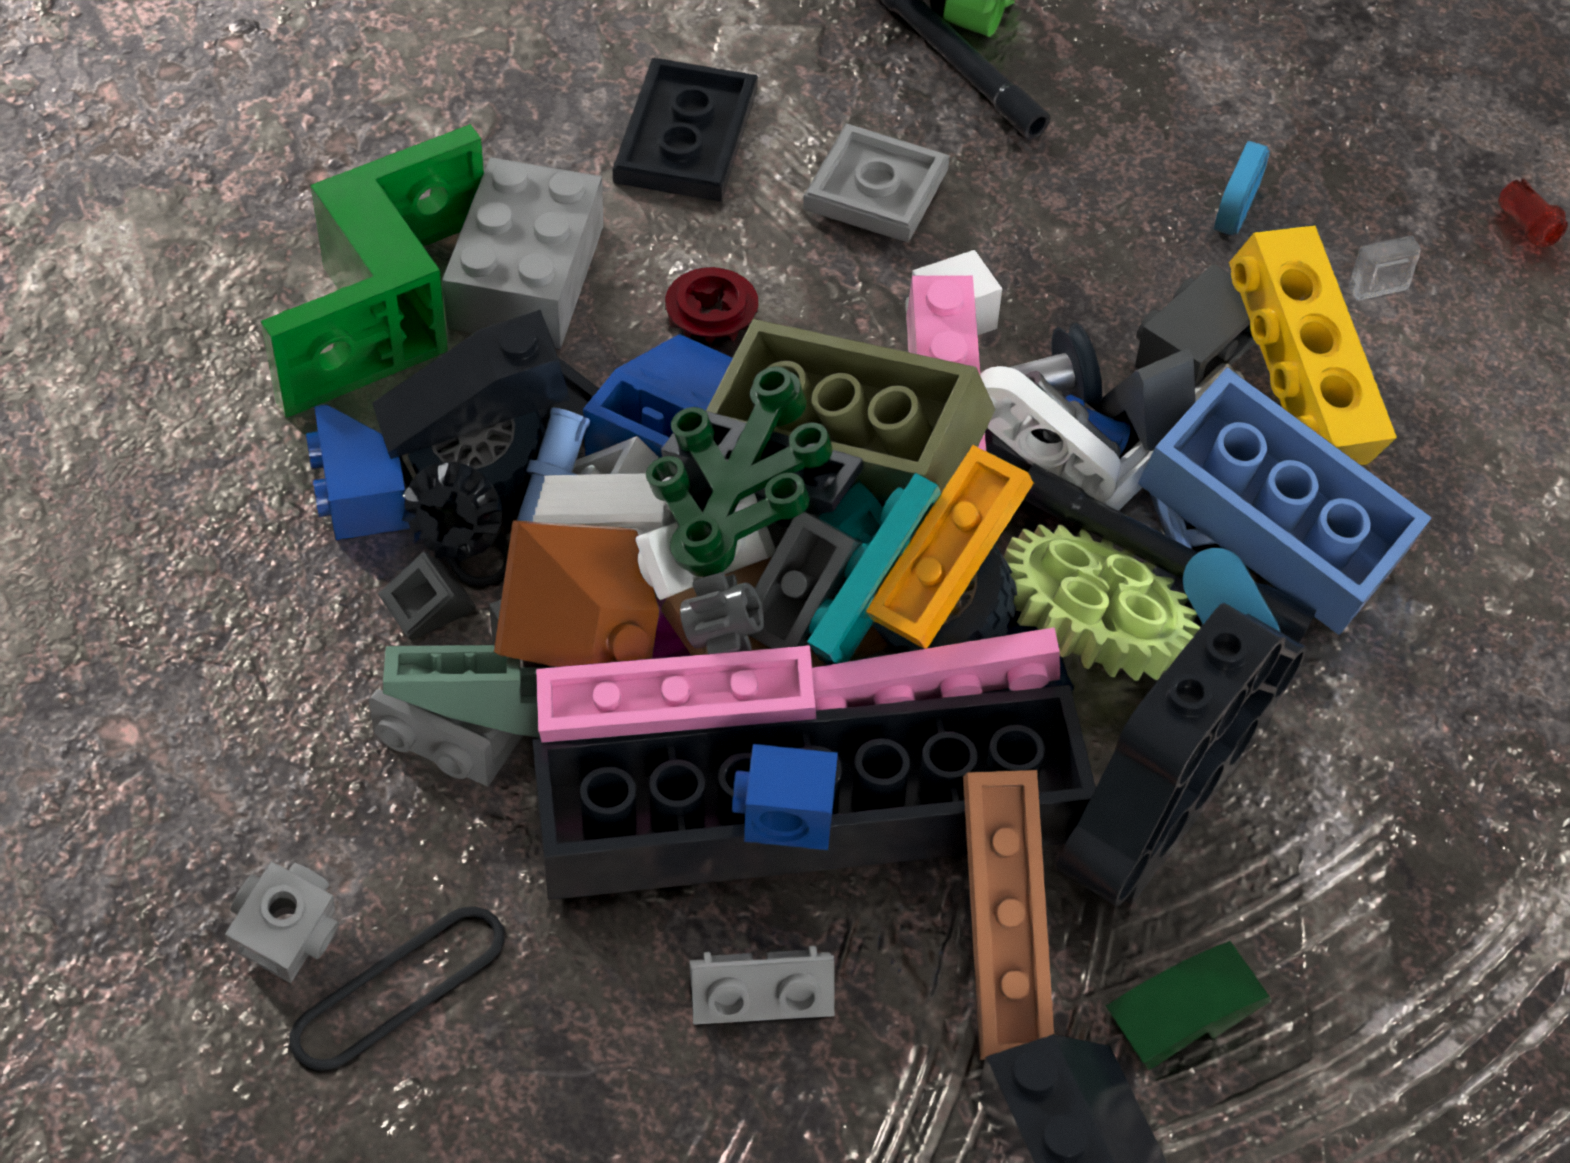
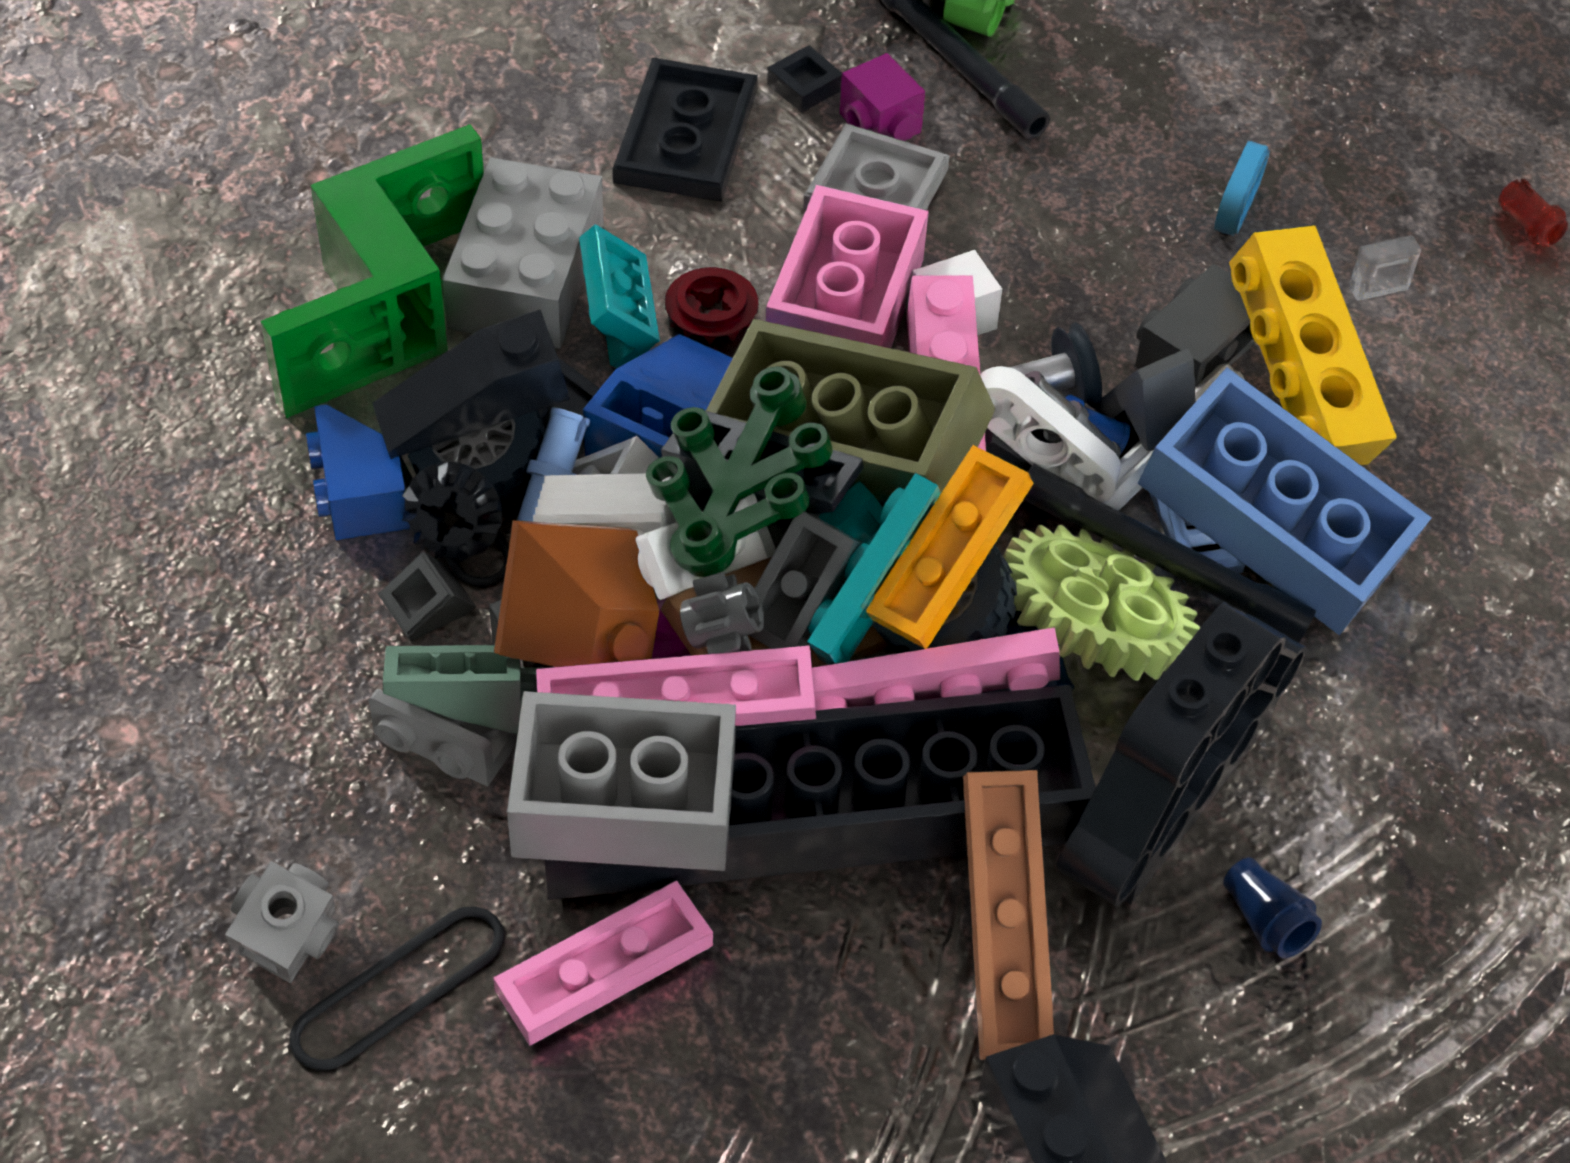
light grey hinge [689,946,835,1025] -> none
blue brick [732,744,838,850] -> none
dark green slope [1106,941,1272,1071] -> none
dark azure tile [1183,548,1280,632] -> none
none -> bright pink plate [493,880,713,1046]
none -> light grey brick [507,691,736,871]
none -> teal bracket [579,224,660,368]
none -> bright pink brick [766,185,929,348]
none -> black tile [767,45,842,113]
none -> magenta brick [839,53,926,141]
none -> dark blue cone [1223,858,1322,958]

